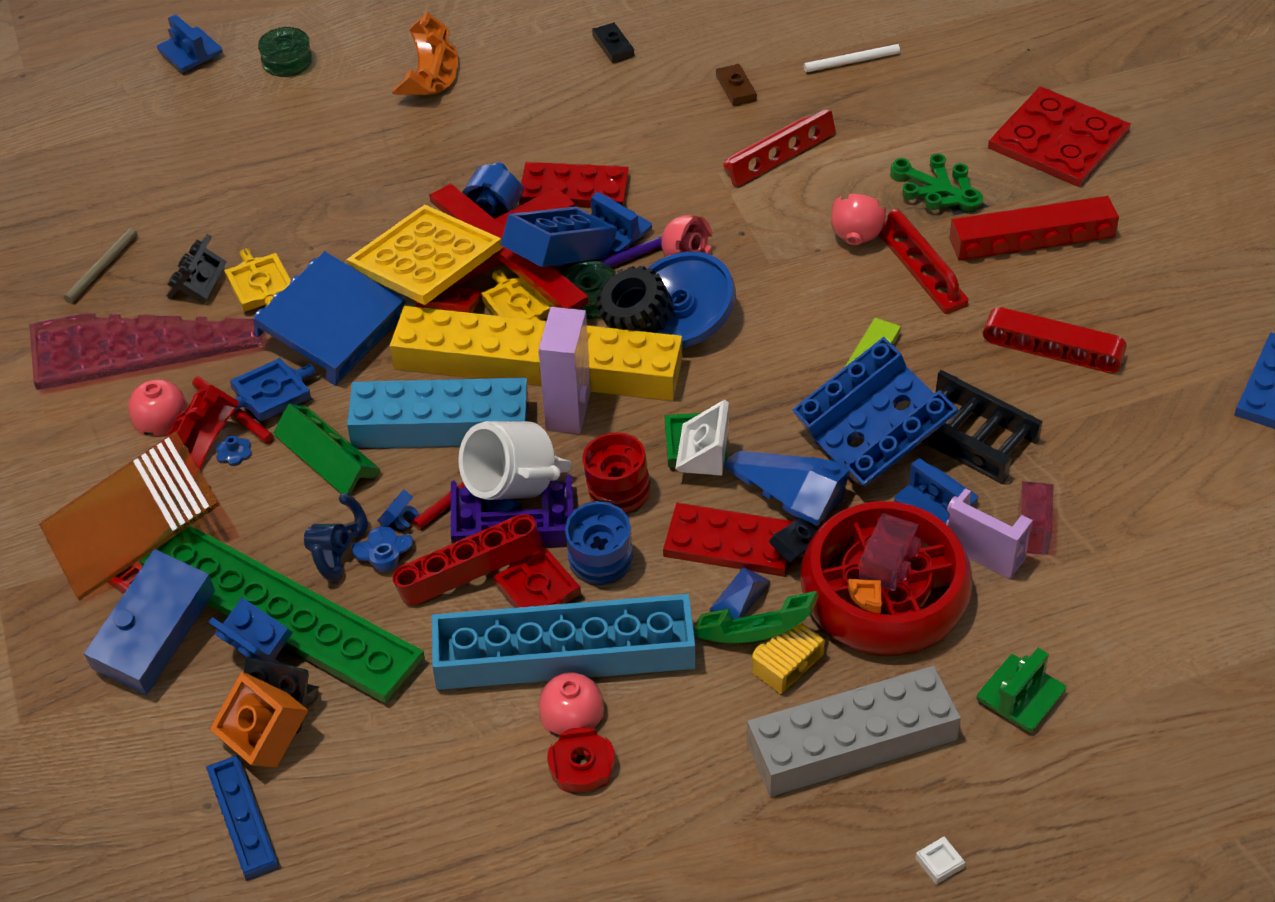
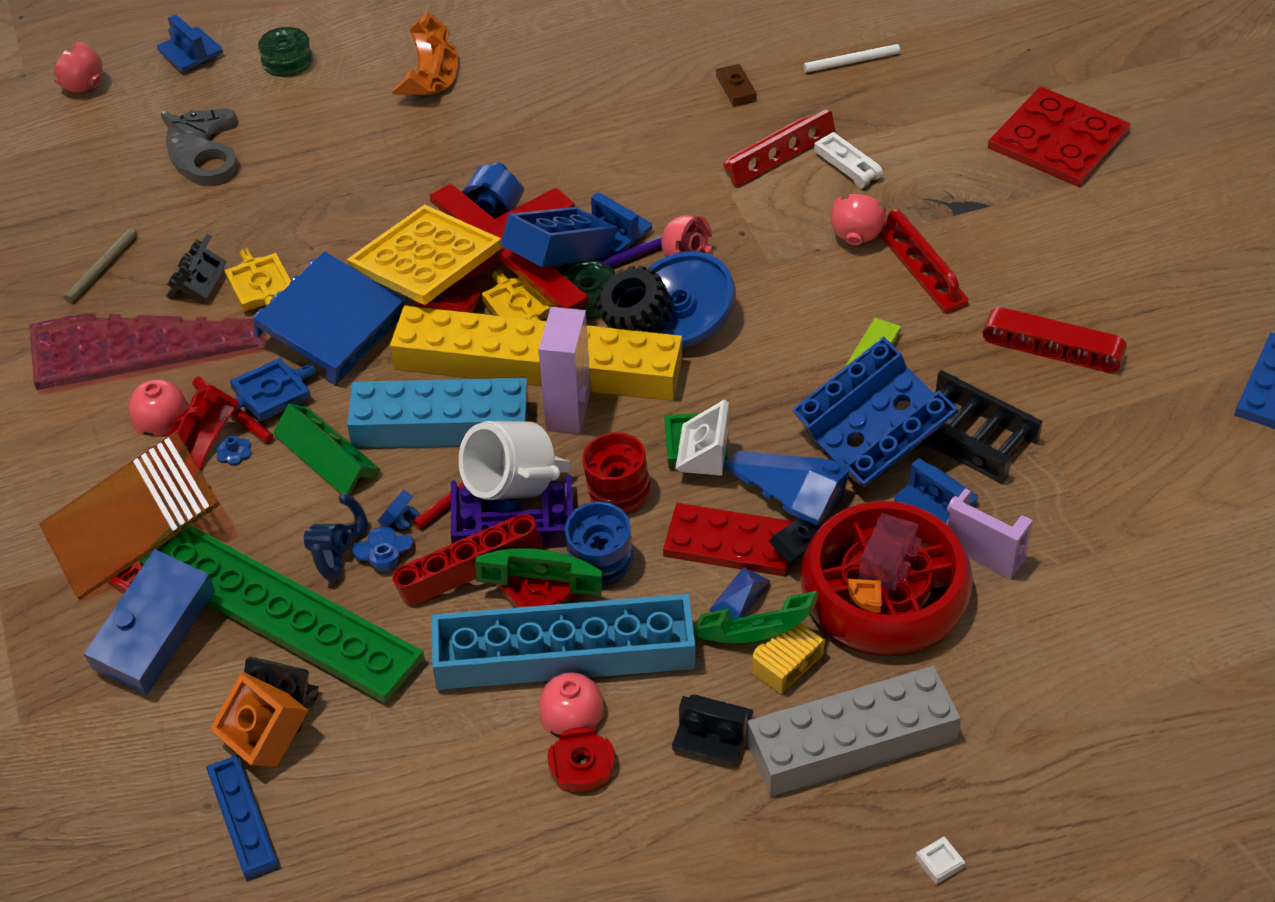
blue bracket [209,598,293,663] -> none
red plate [519,162,629,208] -> none
black plate [592,22,635,63] -> none
green plant [890,153,983,212] -> none
red brick [949,196,1119,261] -> none
green bracket [976,647,1066,732] -> none
clear pink brick [1017,481,1054,555] -> none
none -> coral cylinder [53,42,103,93]
none -> dark grey animal [161,108,238,186]
none -> green slope [475,549,603,596]
none -> black bracket [672,694,753,767]
none -> white plate [814,132,883,189]

